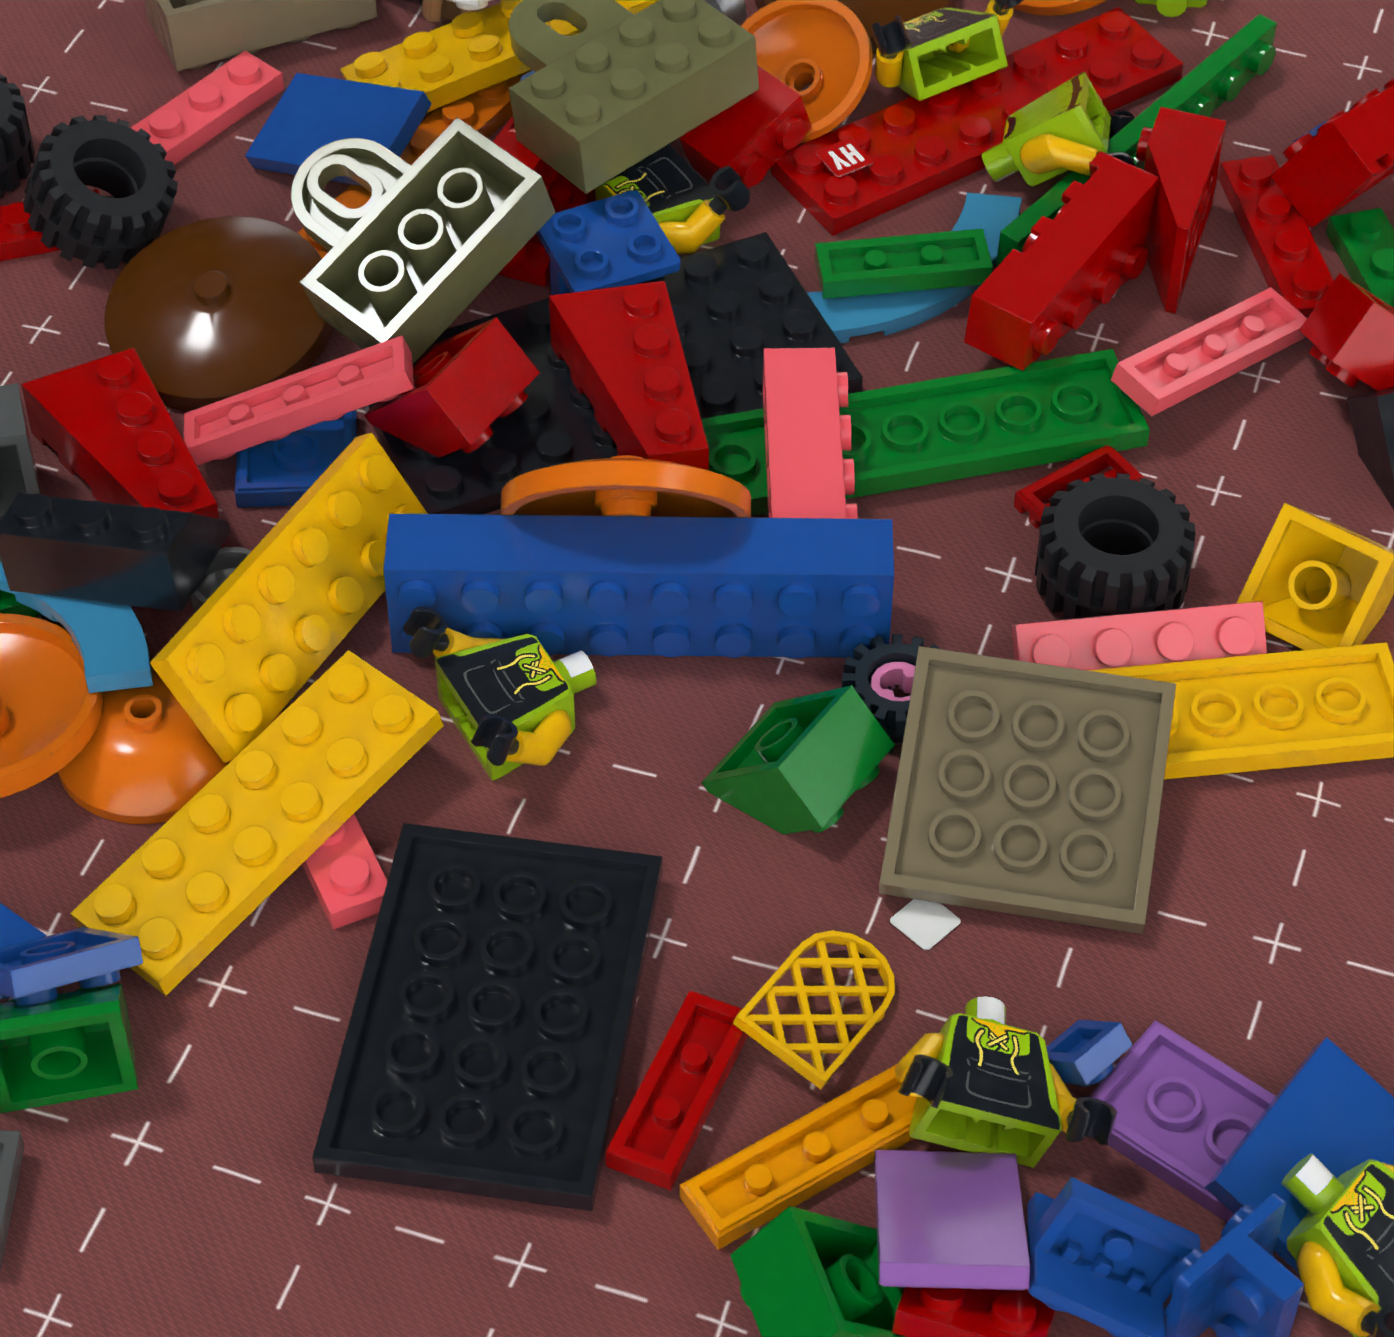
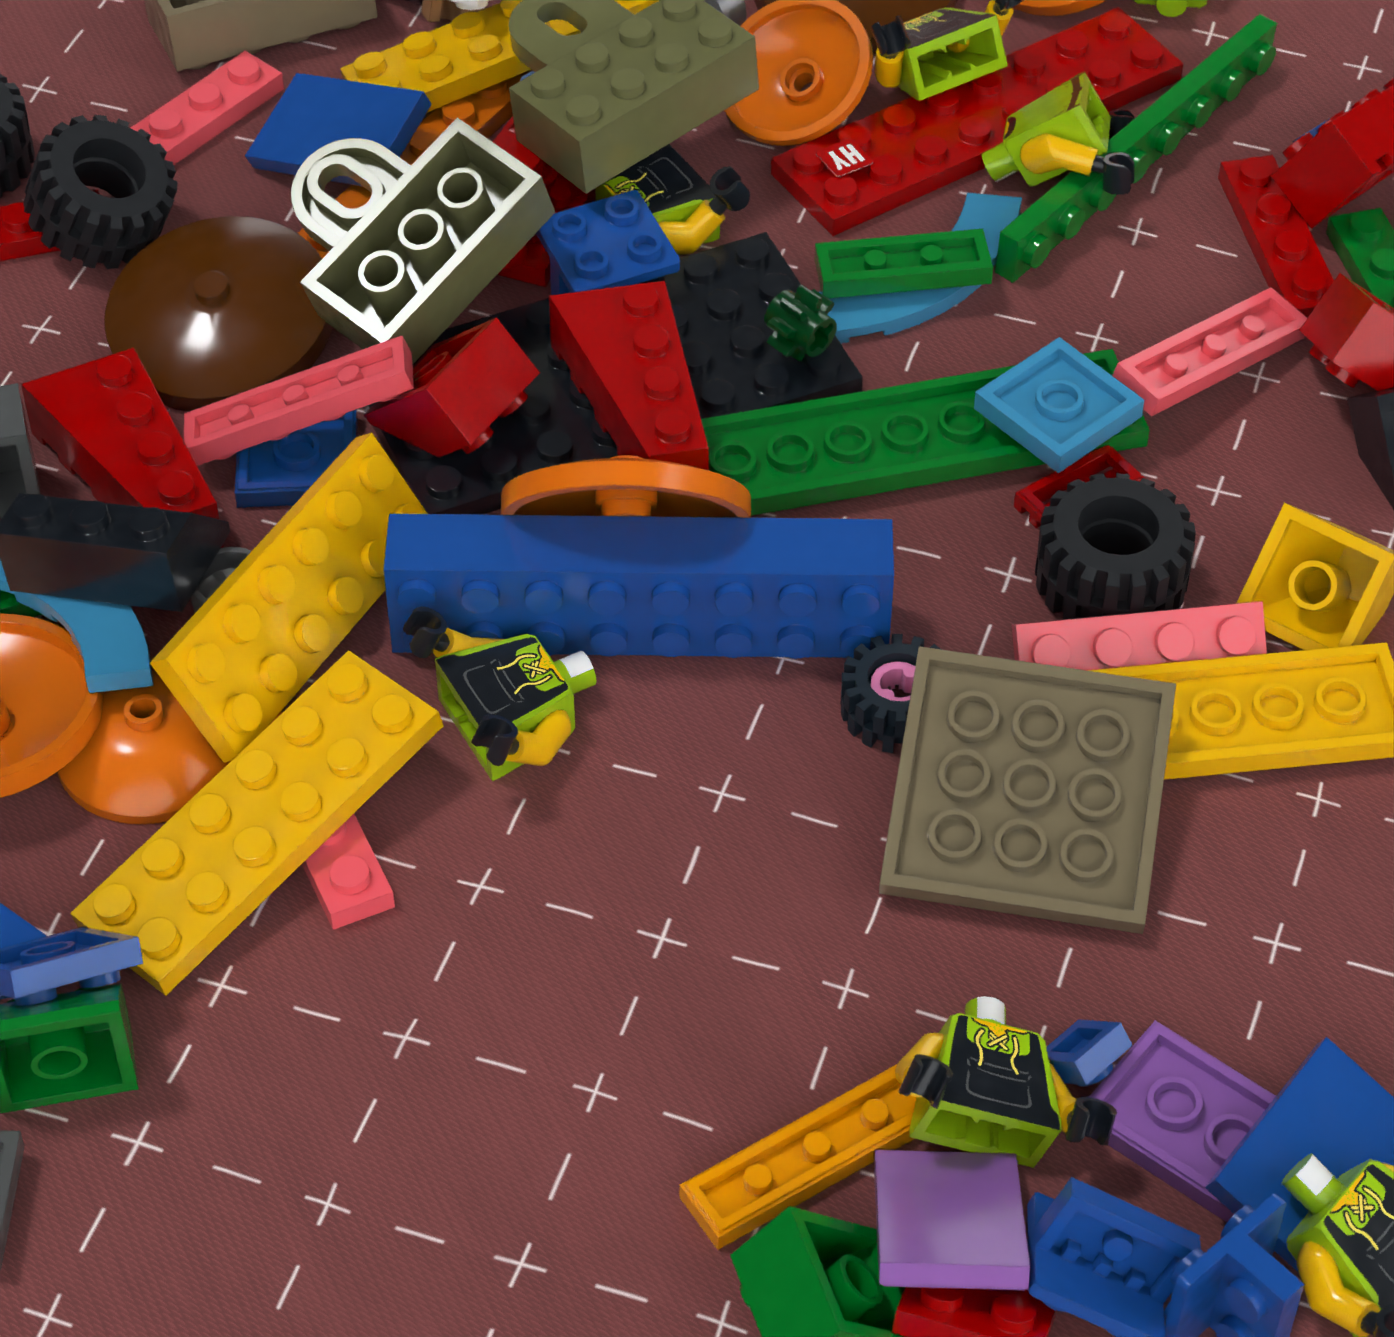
black plate [312,823,663,1211] -> none
red plate [606,990,753,1191] -> none
red brick [679,65,812,189] -> none
green slope [701,685,895,835] -> none
yellow window [733,930,895,1090] -> none
coral brick [762,348,858,519] -> none
white sticker [890,899,961,950] -> none
red wedge [964,151,1159,371] -> none
red slope [1136,107,1227,314] -> none
none -> dark green gear [764,285,837,361]
none -> dark azure plate [974,337,1144,473]

